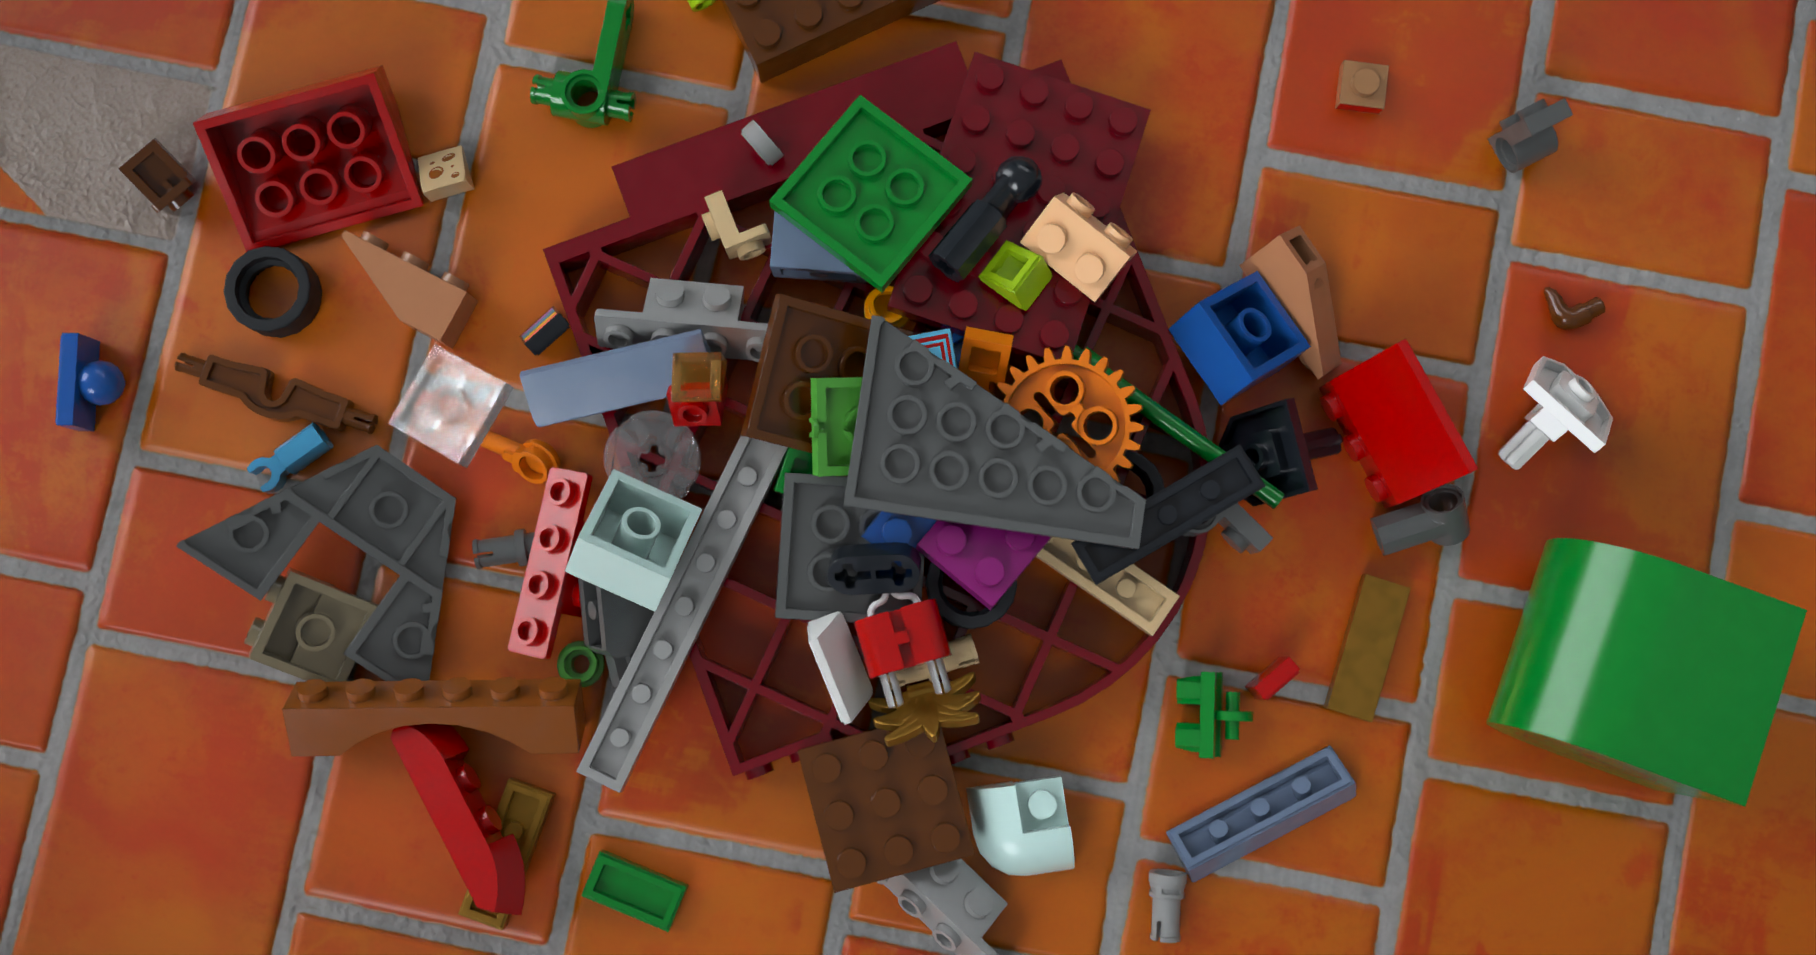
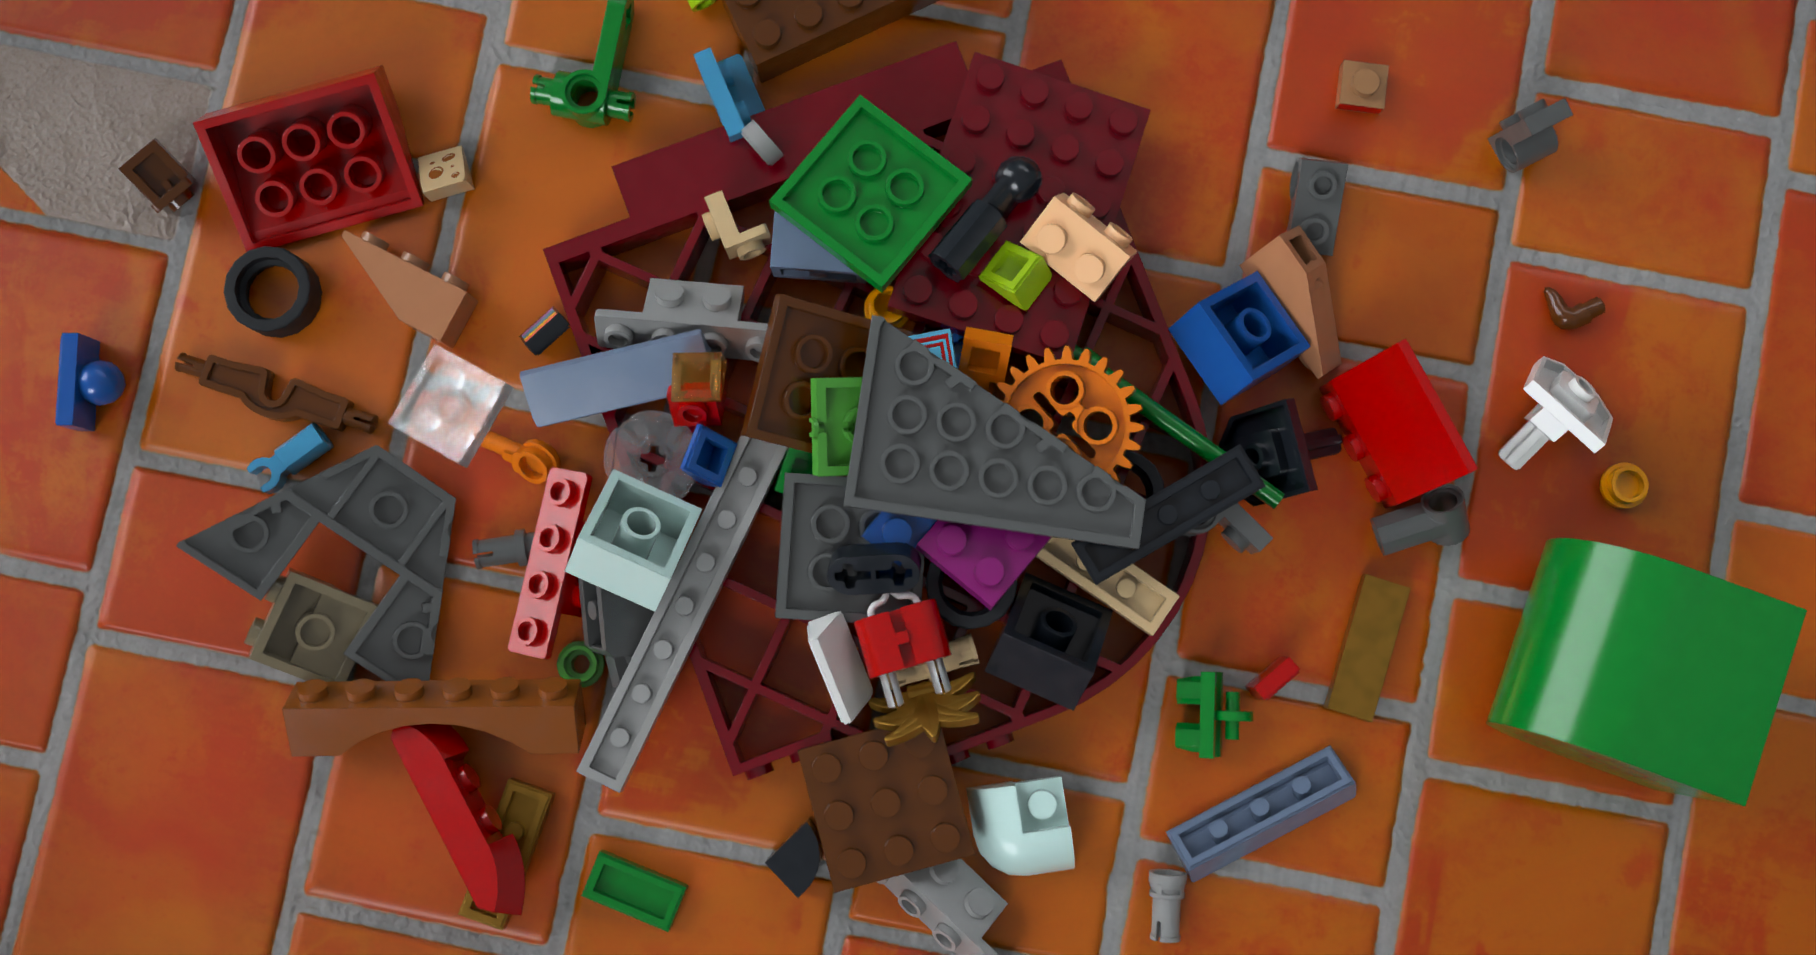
none -> blue slope [680,424,738,487]
none -> dark azure bracket [693,47,765,142]
none -> black brick [765,818,822,898]
none -> black slope [985,572,1113,711]
none -> dark grey plate [1287,158,1348,256]
none -> light orange plate [1600,462,1649,509]

